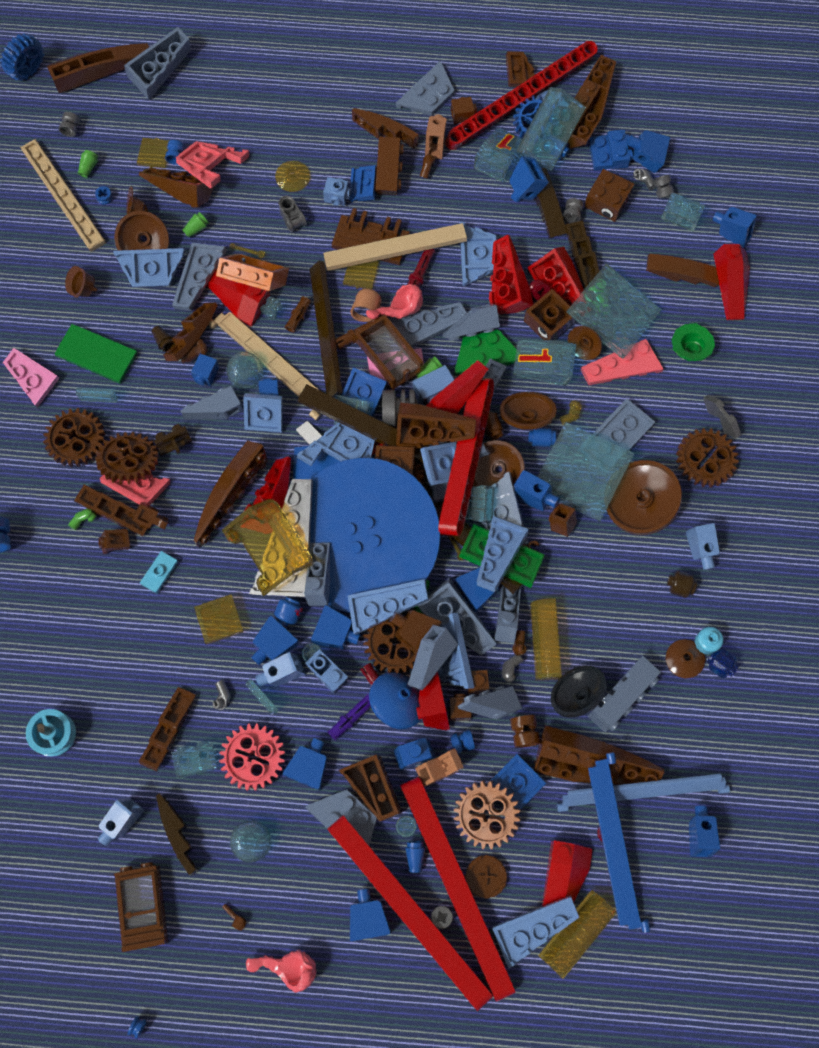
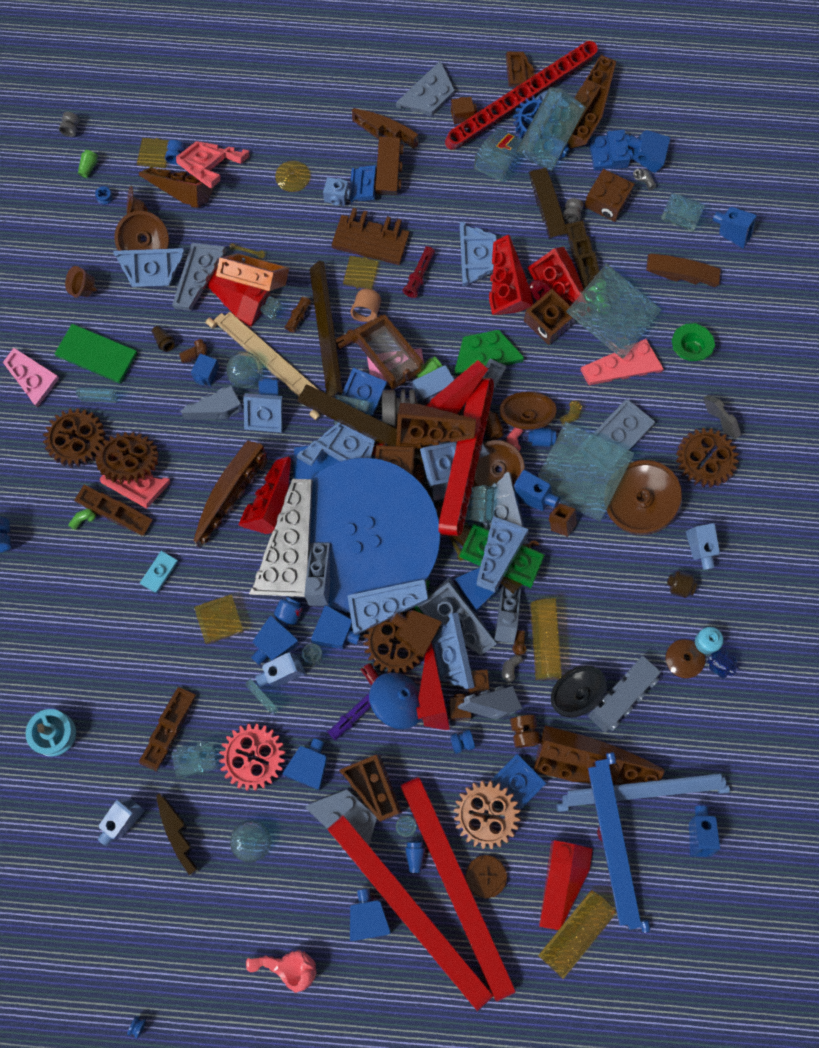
blue gear [0,33,45,81] -> none
tan tile [20,139,106,252] -> none
reddish brown wedge [47,43,149,93] -> none
reddish brown bracket [98,529,130,554] -> none
reddish brown door [114,862,168,952] -> none
sand blue wedge [124,27,191,100] -> none
reddish brown plate [132,502,168,529] -> none
dark brown hips [154,424,192,456] -> none
reddish brown slope [163,302,218,361] -> none
bright green cone [182,212,209,238] -> none
flat silver arm [213,680,231,710] -> none
clear yellow windscreen [222,499,313,596] -> none
reddish brown hand [222,904,246,931] -> none
flat silver piece [279,196,307,232] -> none
white sticker [296,421,322,445] -> none
medium blue slope [305,649,348,694] -> none
tan tile [323,223,467,271] -> none
coral hair [366,284,423,319] -> none
sand blue wing [389,302,467,347] -> none
blue torso [393,738,436,771] -> none
sand blue slope [408,625,458,690] -> none
nougat brick [415,749,464,787] -> none
reddish brown arm [420,154,435,179] -> none
nougat torso [425,114,447,159] -> none
flat silver wheel [431,906,452,928] -> none
sand blue slope [442,304,500,341] -> none
medium blue wing [492,895,579,969] -> none
blue torso [510,156,549,202] -> none
clear light blue slope [513,340,576,386] -> none
reddish brown dish [568,326,602,360] -> none
flat silver wheel [653,175,674,198] -> none
red wedge [713,244,750,320] -> none
none -> coral arm [506,428,523,451]

